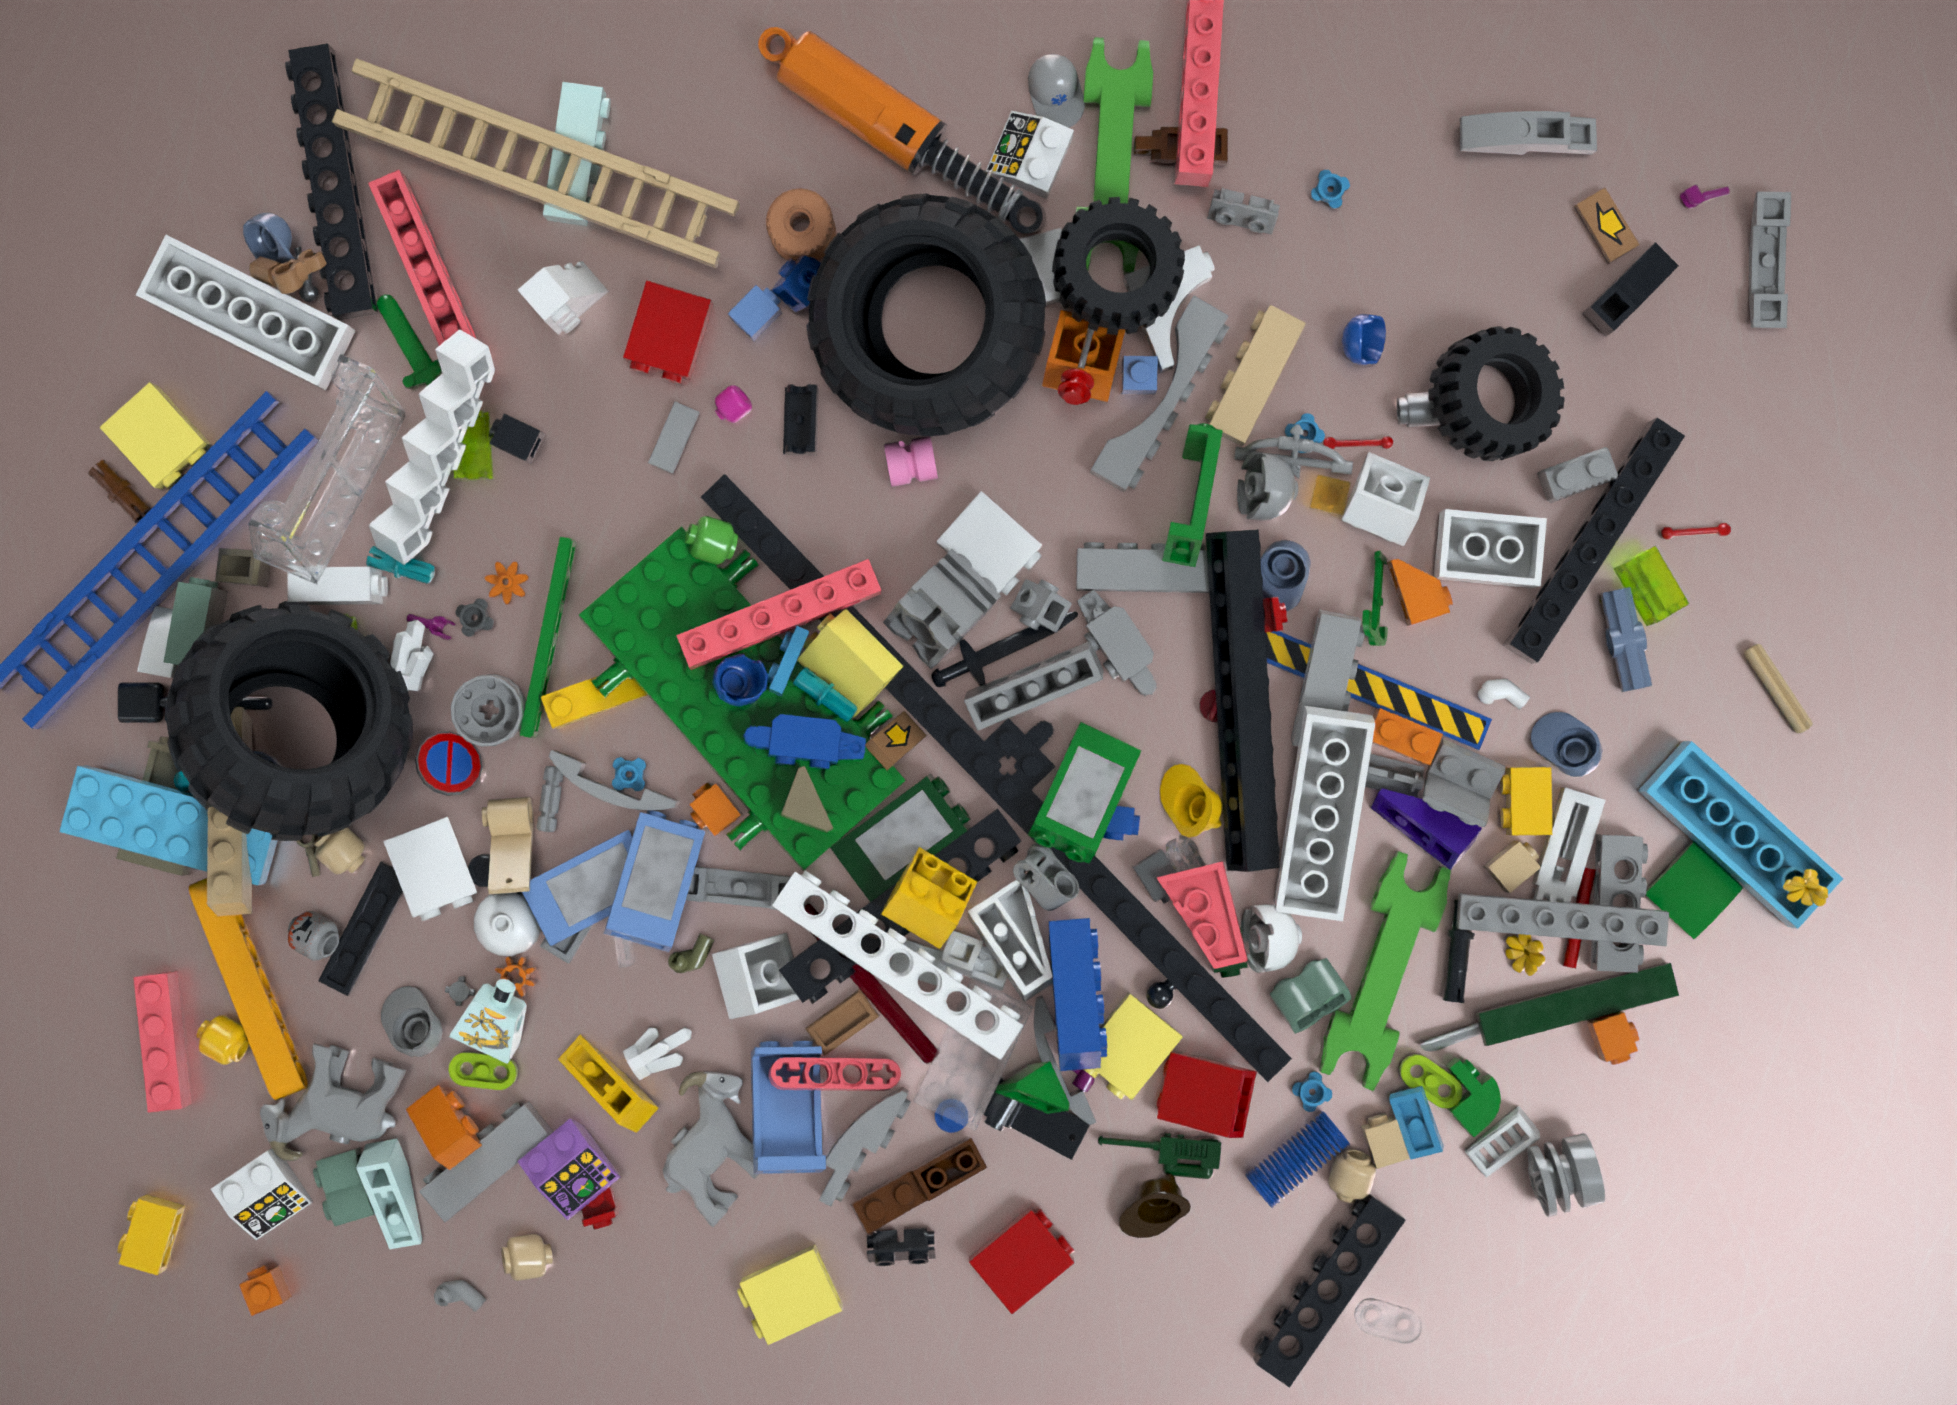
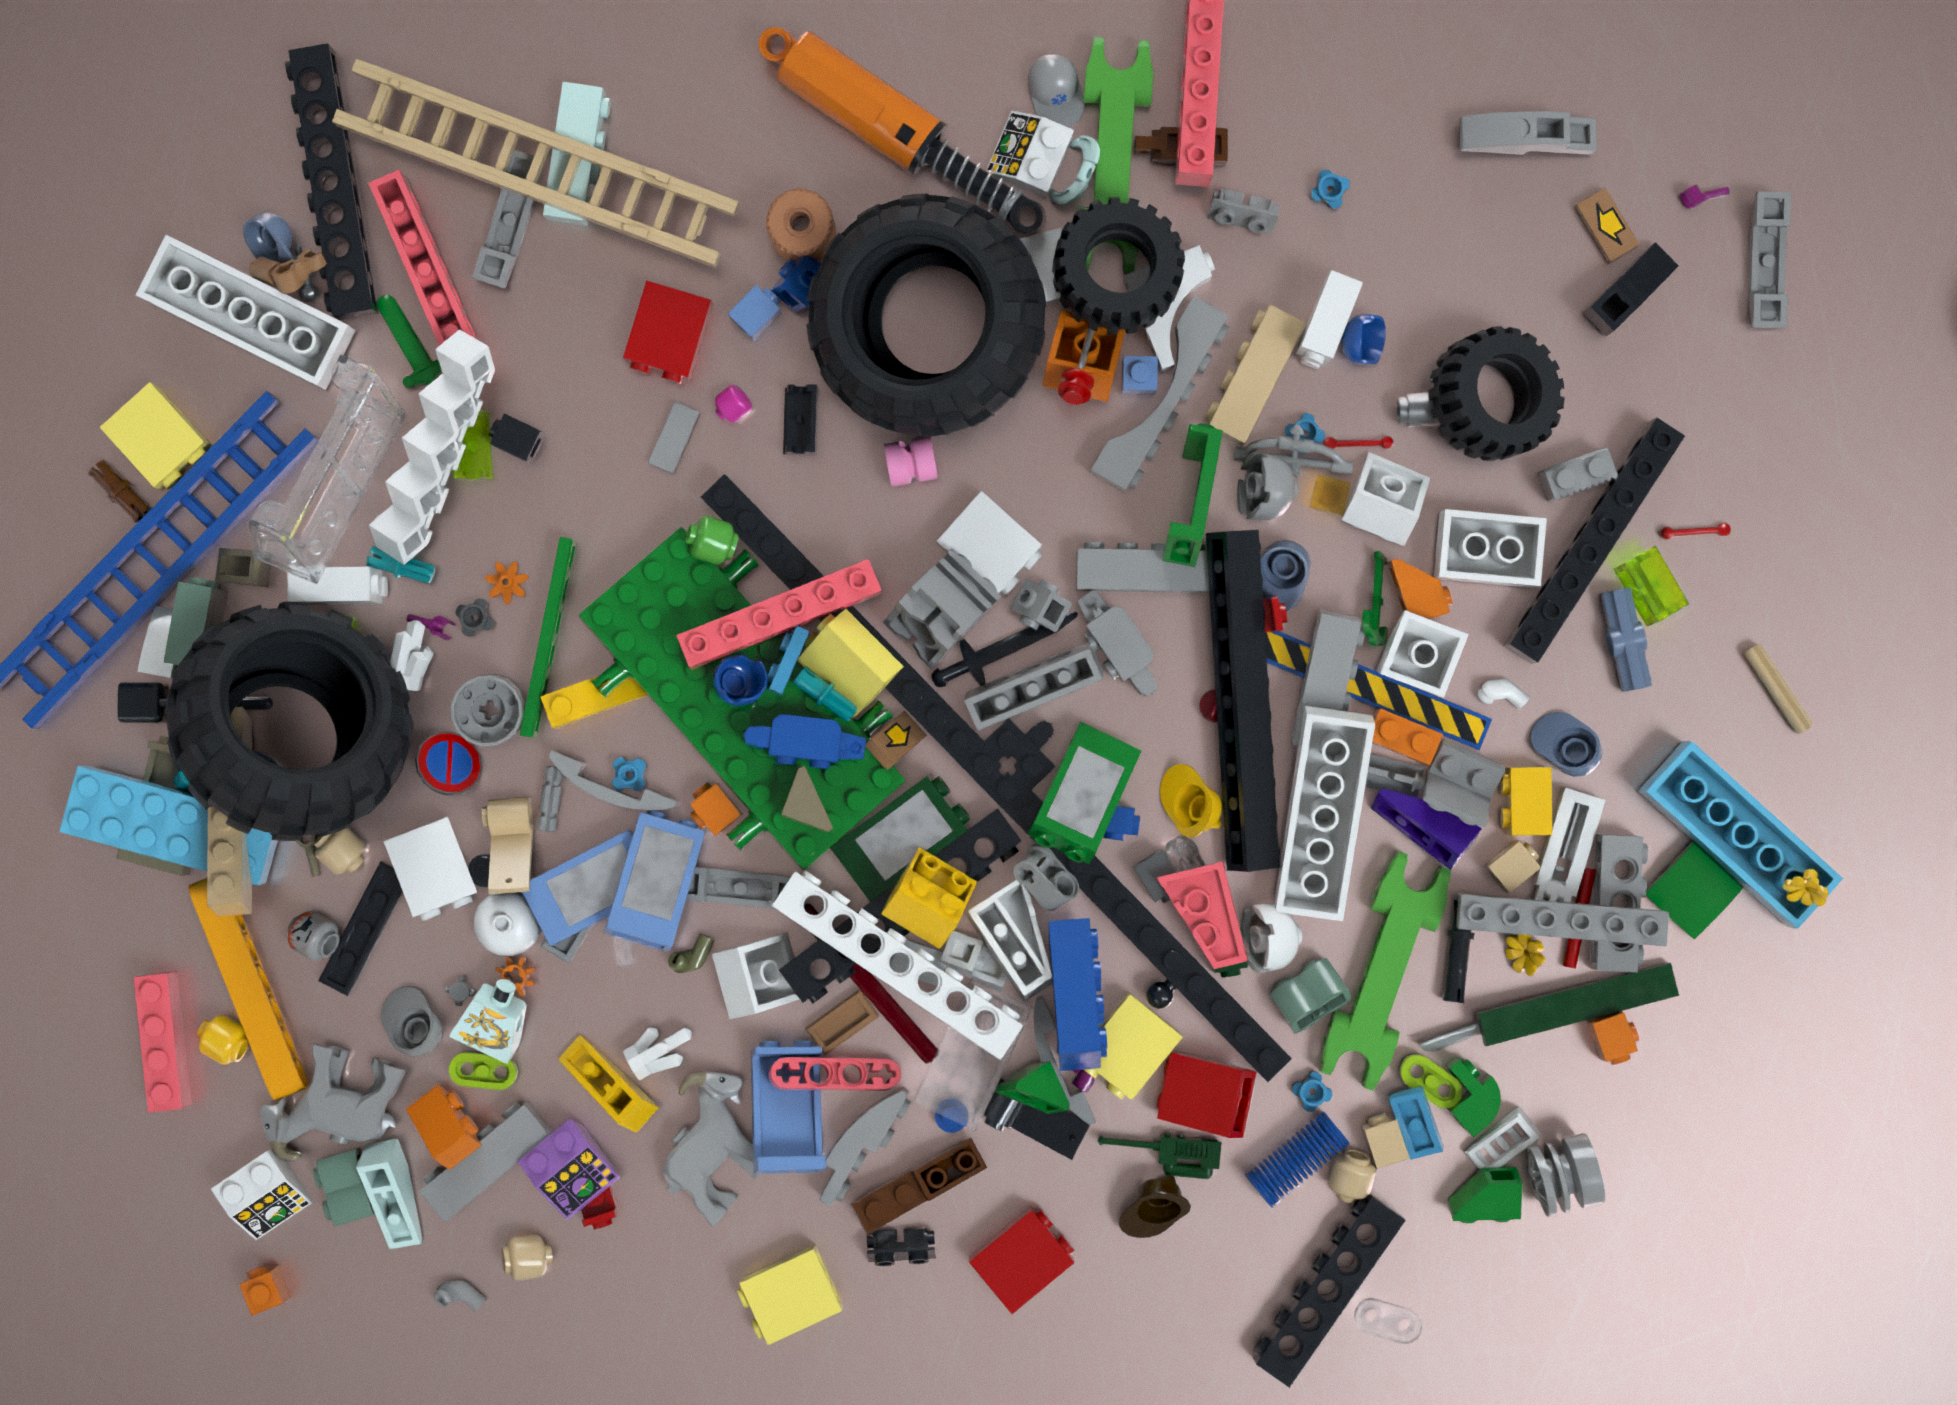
yellow brick [117,1194,185,1276] -> none
white wedge [518,261,609,335] -> none
none -> light grey slope [472,150,542,289]
none -> light aqua piece [1049,135,1100,206]
none -> white brick [1295,270,1363,369]
none -> white slope [1376,610,1469,698]
none -> green slope [1448,1167,1522,1223]

